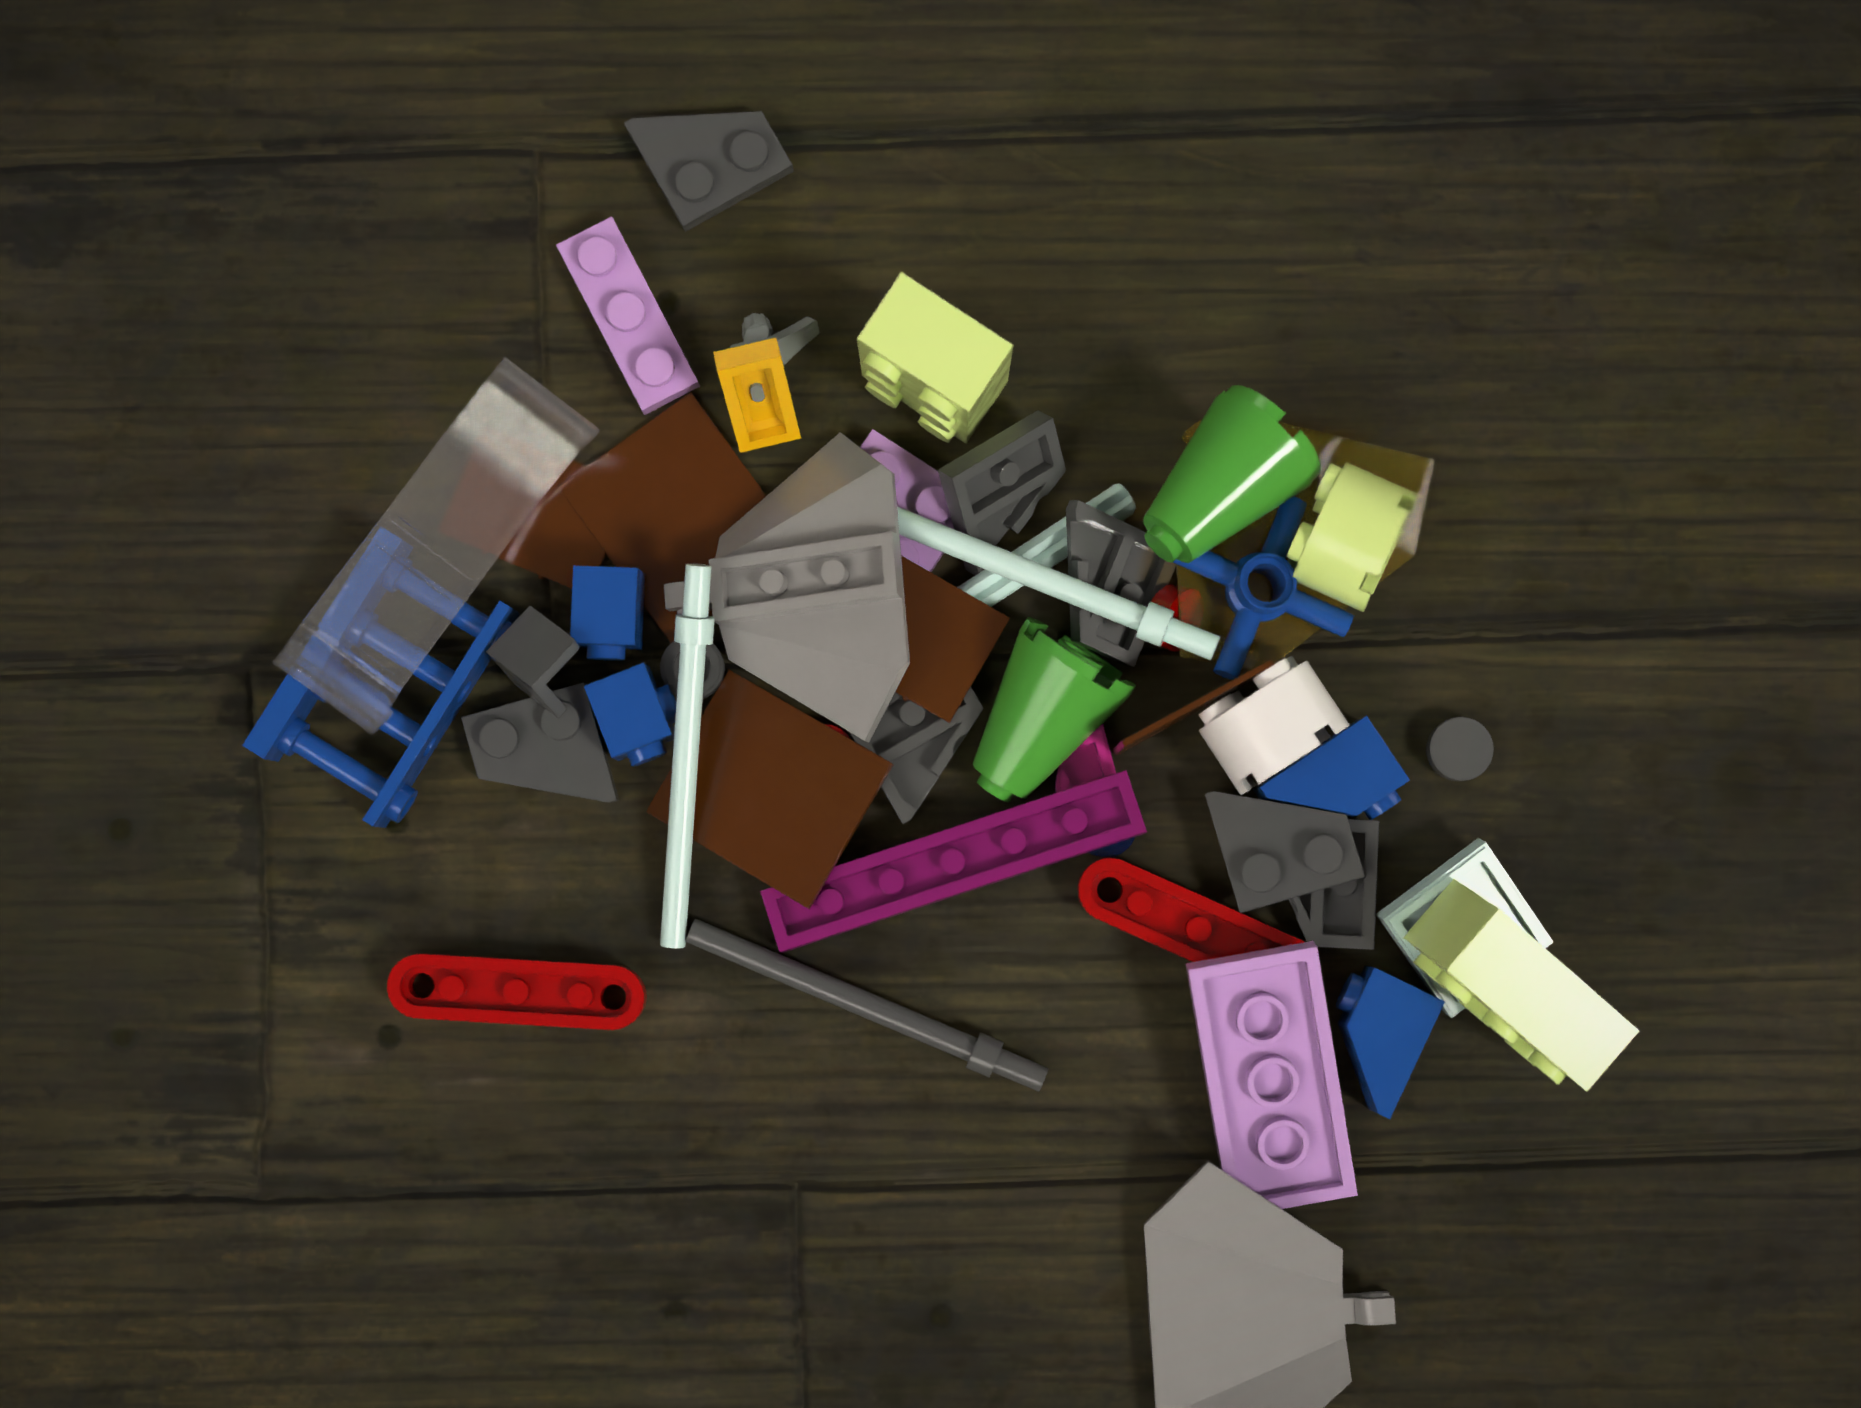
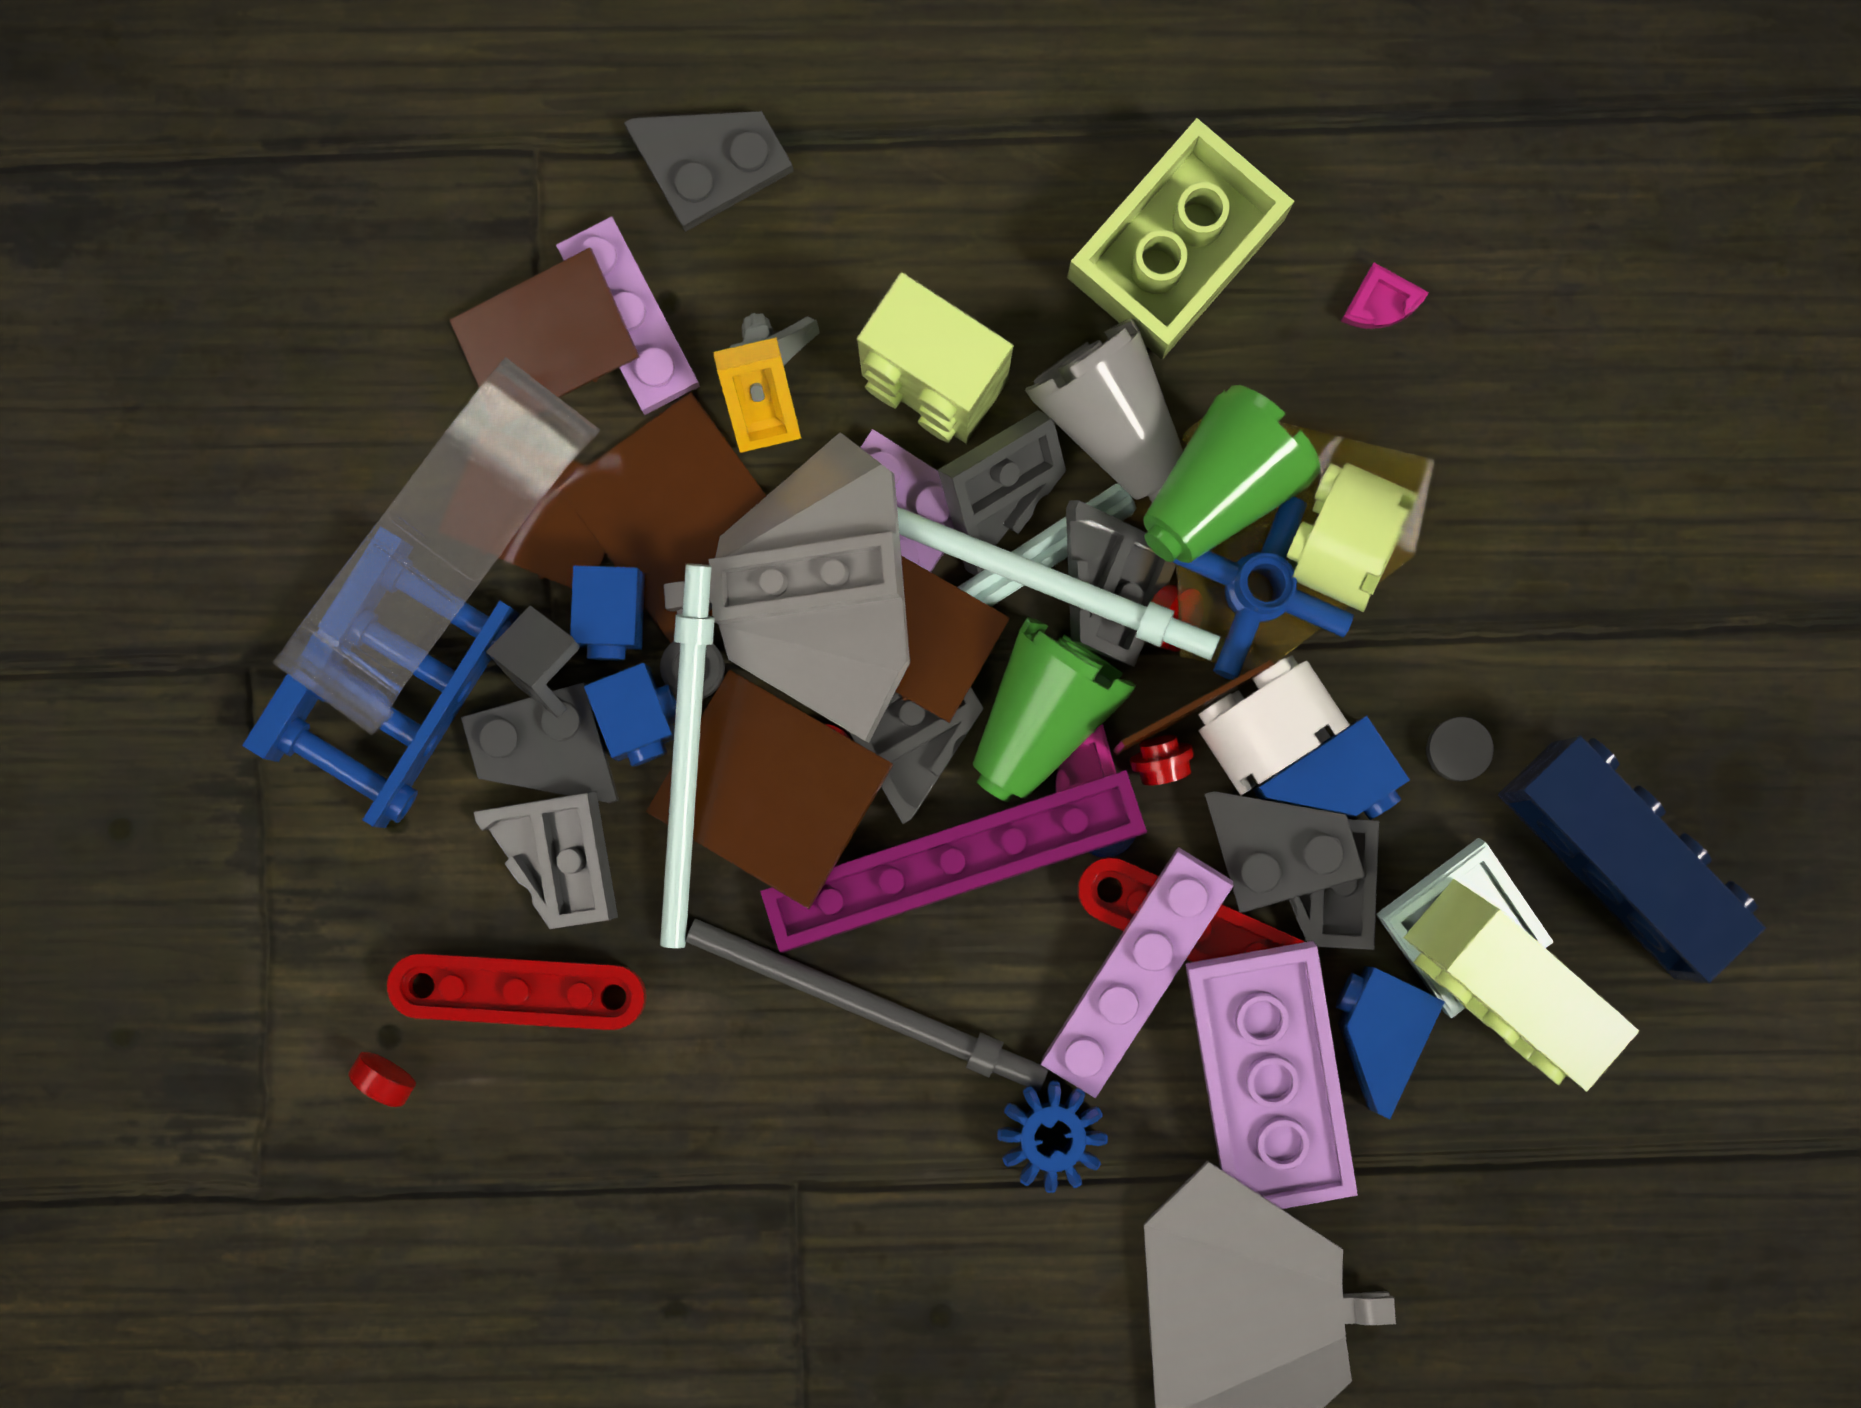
none -> red tile [348,1052,416,1107]
none -> reddish brown window [450,248,640,428]
none -> wing [474,791,618,929]
none -> blue gear [997,1081,1108,1193]
none -> light grey cone [1025,319,1183,502]
none -> lavender plate [1041,847,1233,1098]
none -> yellowish green brick [1067,118,1294,359]
none -> red plate [1130,735,1194,786]
none -> dark pink tile [1341,263,1429,329]
none -> dark blue brick [1497,735,1766,983]

